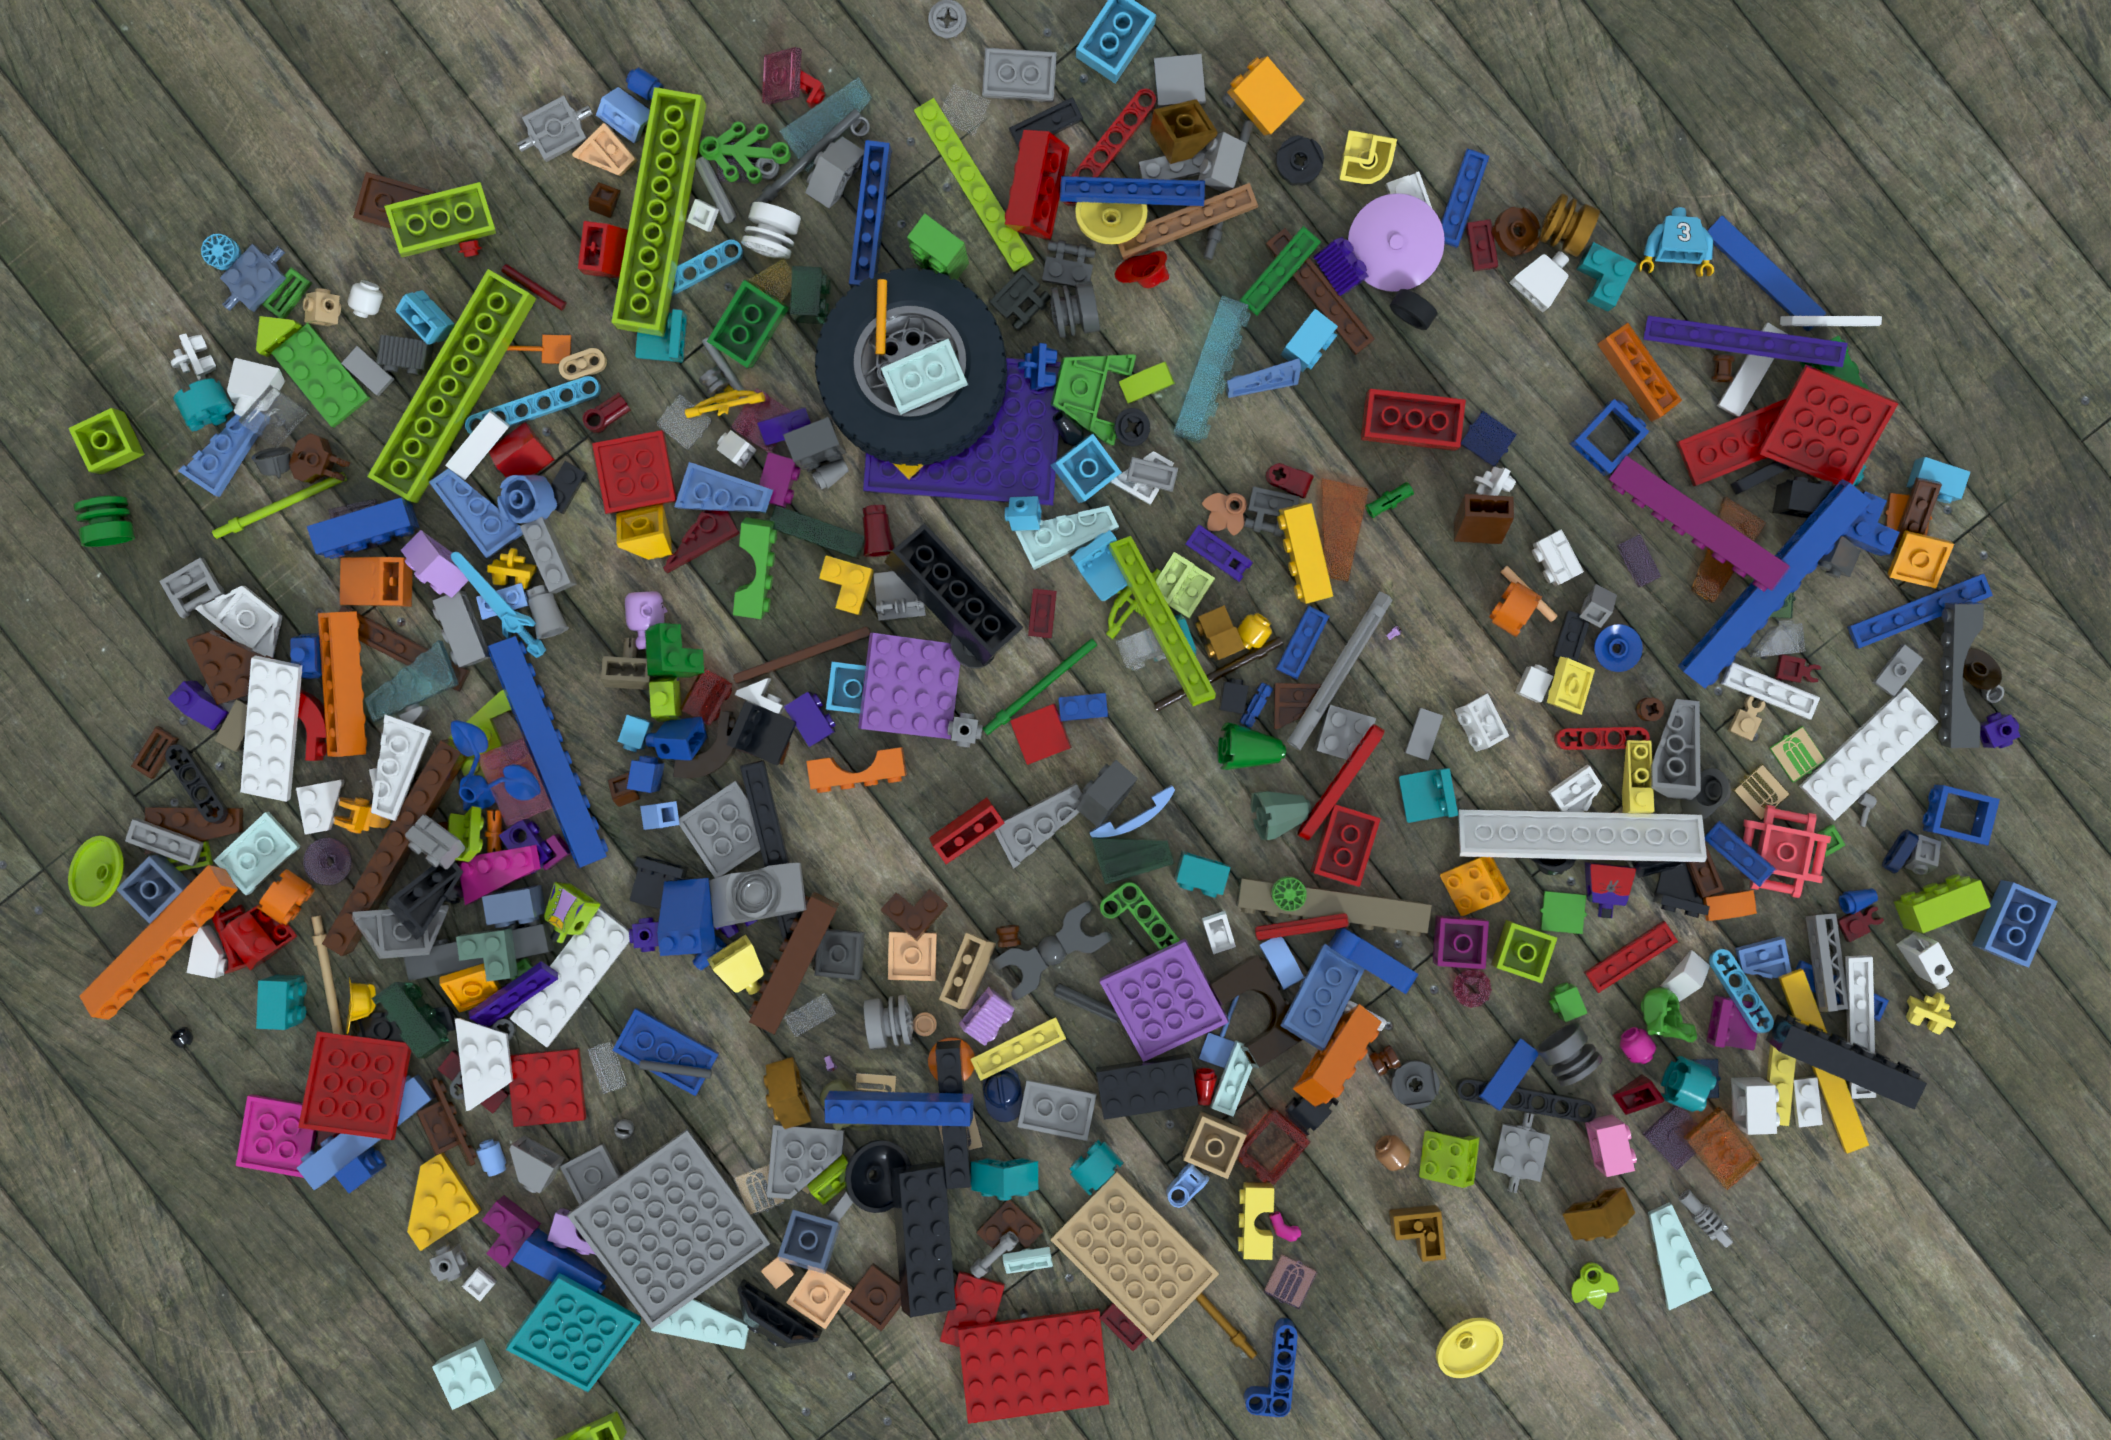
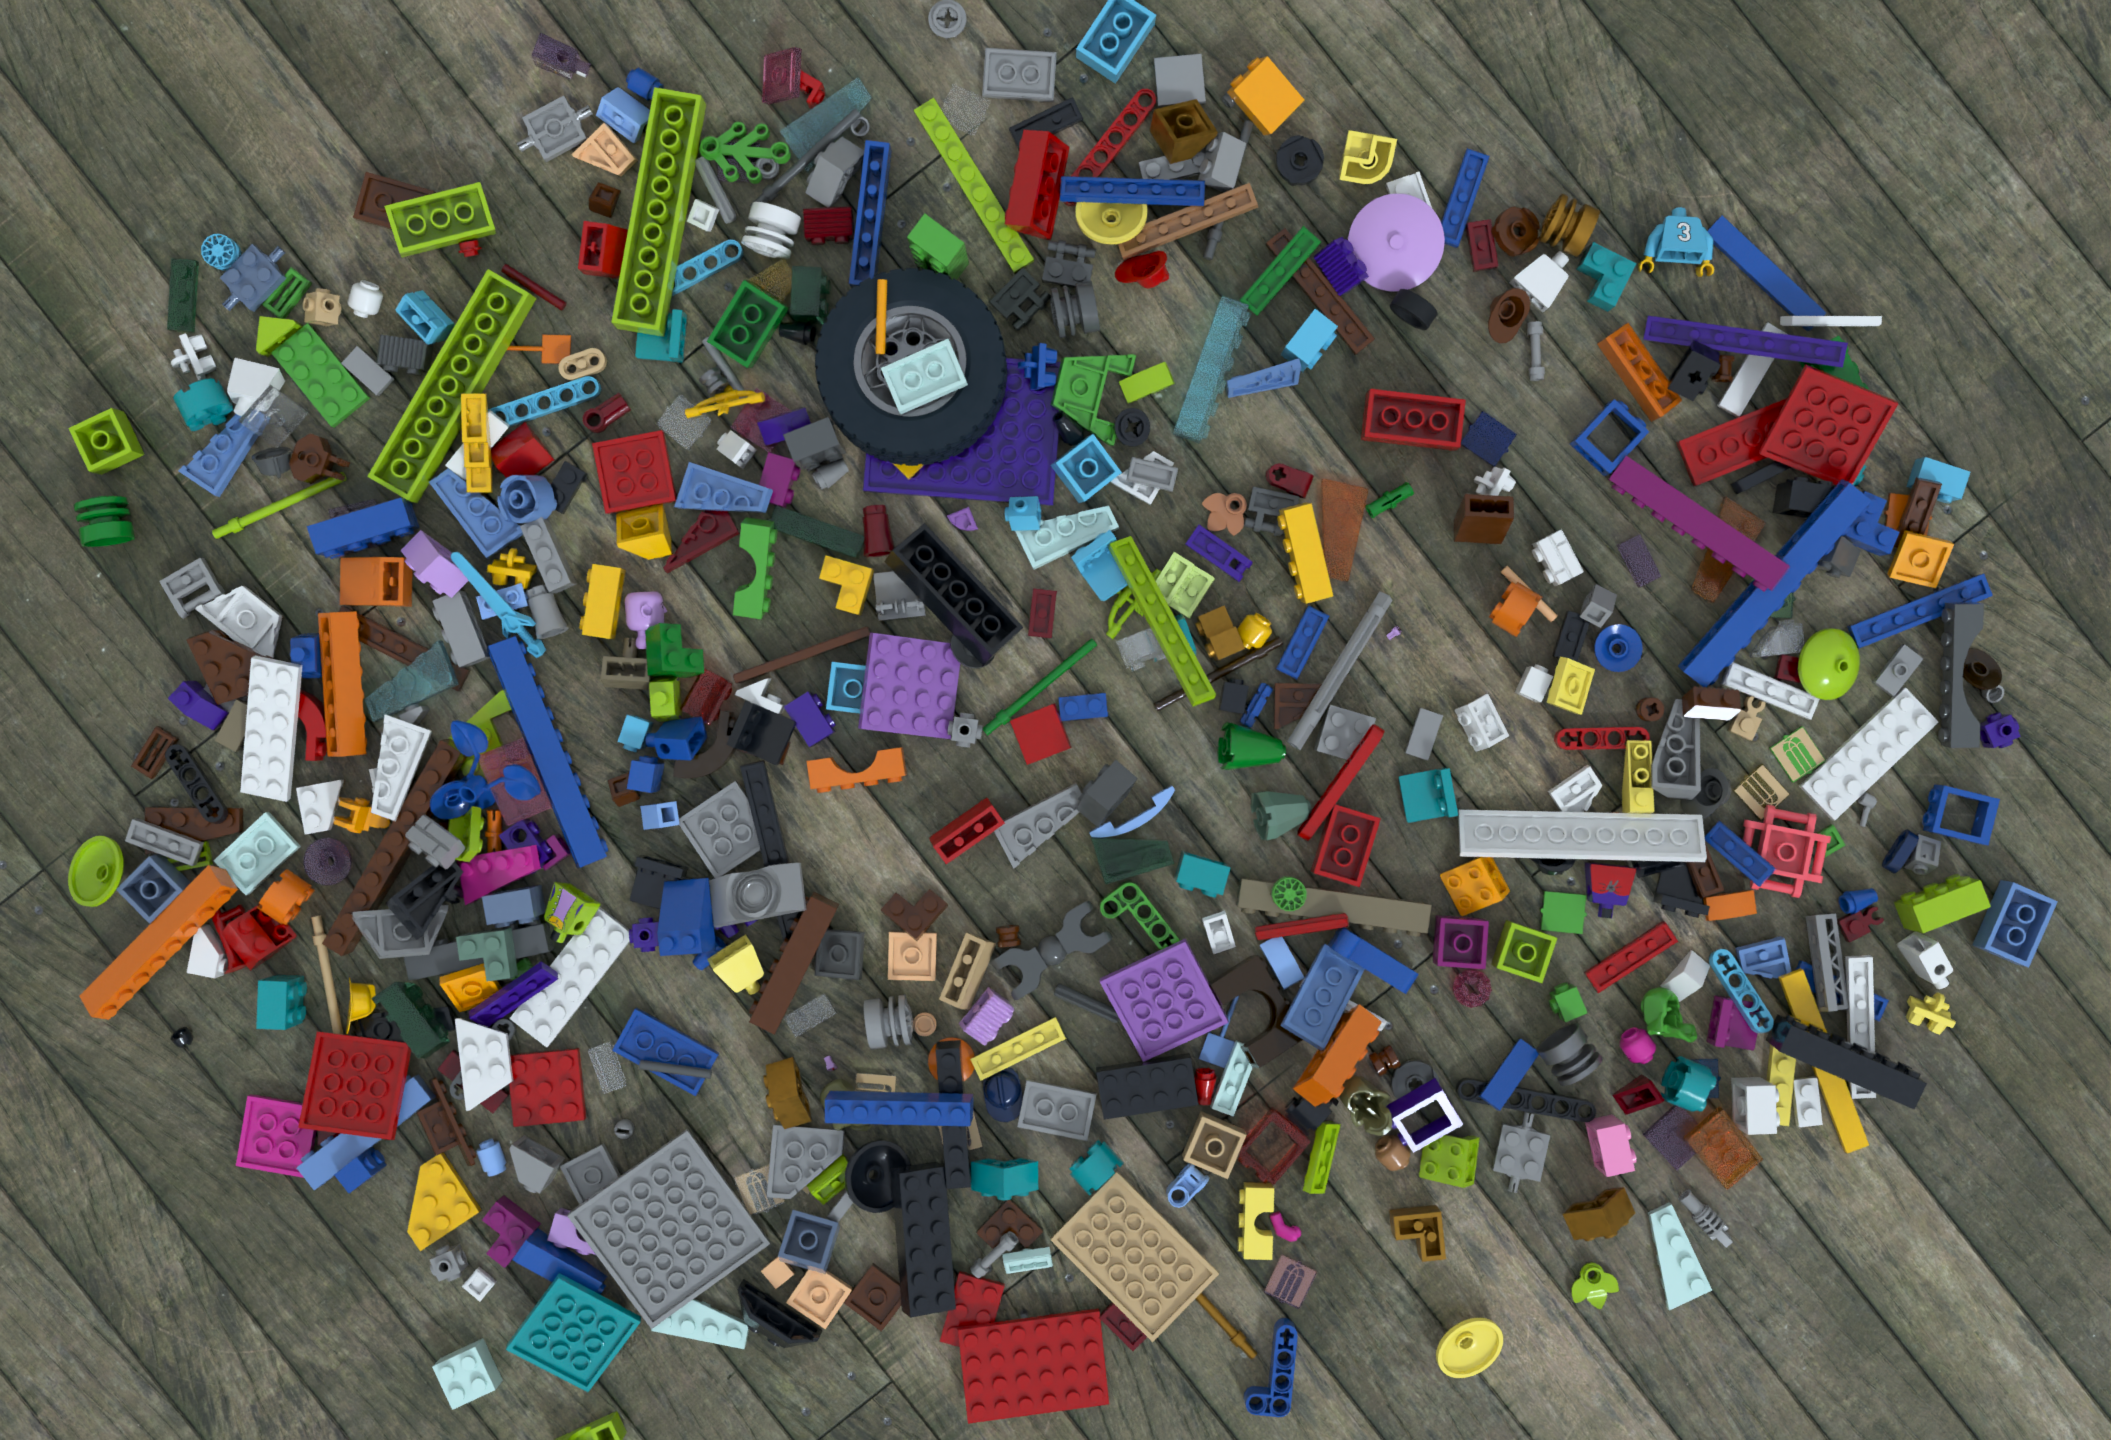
none -> clear green plate [167,258,199,333]
none -> blue dish [430,780,477,819]
none -> yellow slope [461,394,493,493]
none -> clear purple torso [532,33,591,79]
none -> yellow brick [580,564,626,640]
none -> black cone [779,322,816,345]
none -> dark red brick [803,206,854,246]
none -> medium lavender tile [947,507,978,531]
none -> lime plate [1303,1121,1341,1194]
none -> olive head [1339,1075,1392,1136]
none -> dark purple window [1386,1078,1463,1153]
none -> reddish brown piece [1488,288,1531,343]
none -> light grey bar [1527,321,1545,381]
none -> black brick [1667,340,1721,401]
none -> reddish brown brick [1682,686,1741,720]
none -> lime dish [1798,628,1860,700]

